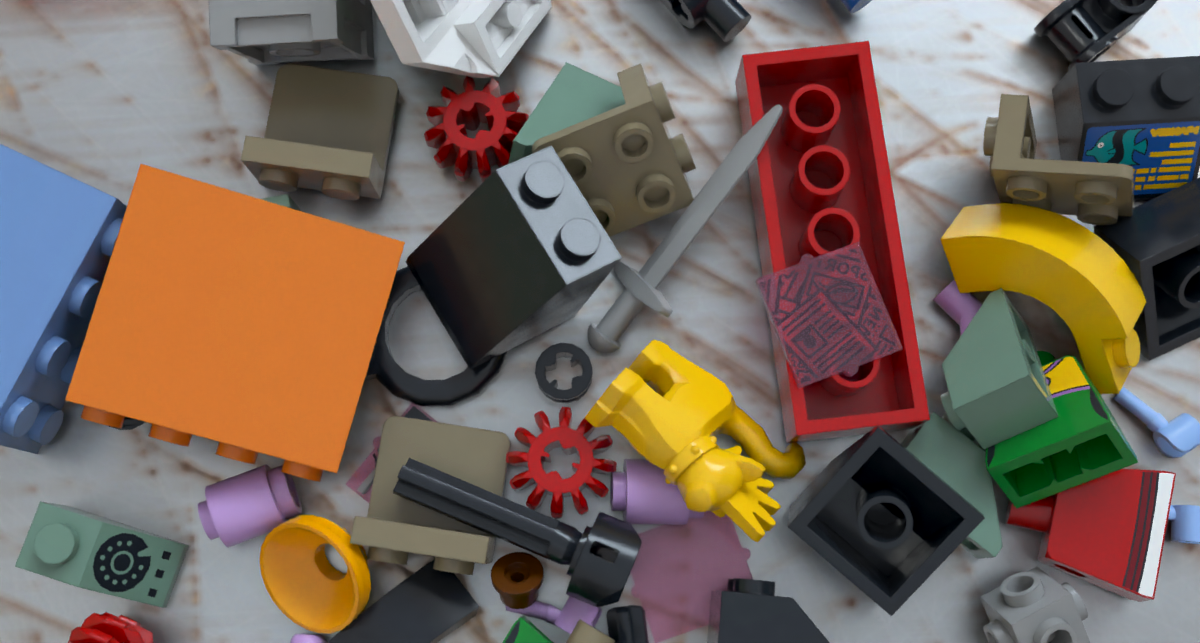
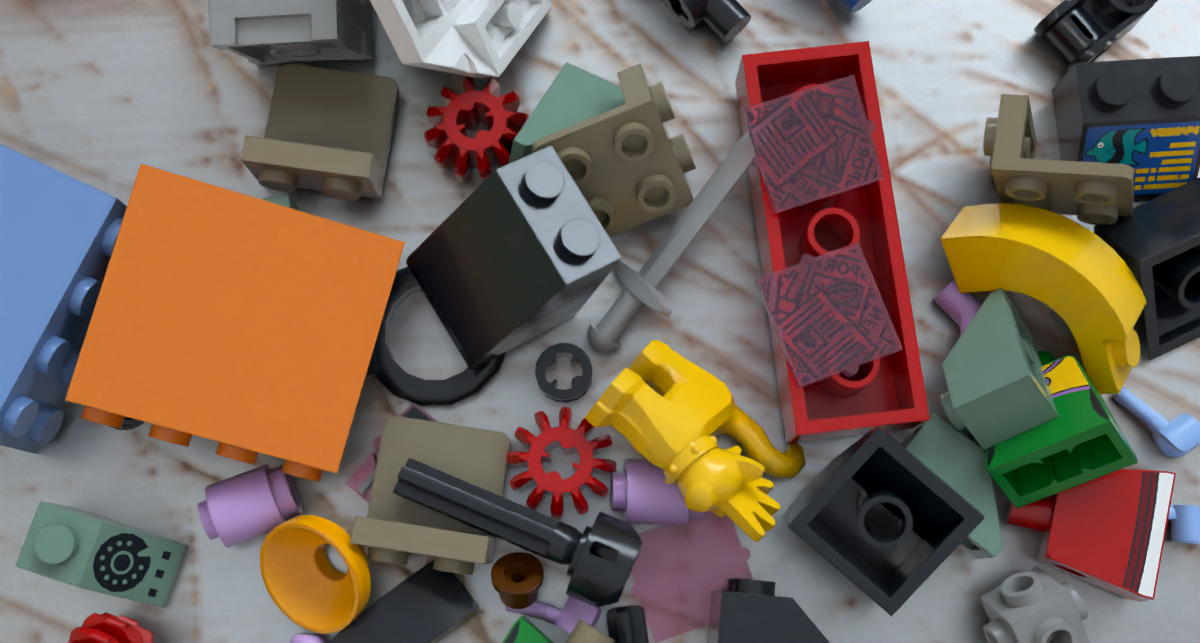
none -> clear pink piece [742,74,885,214]

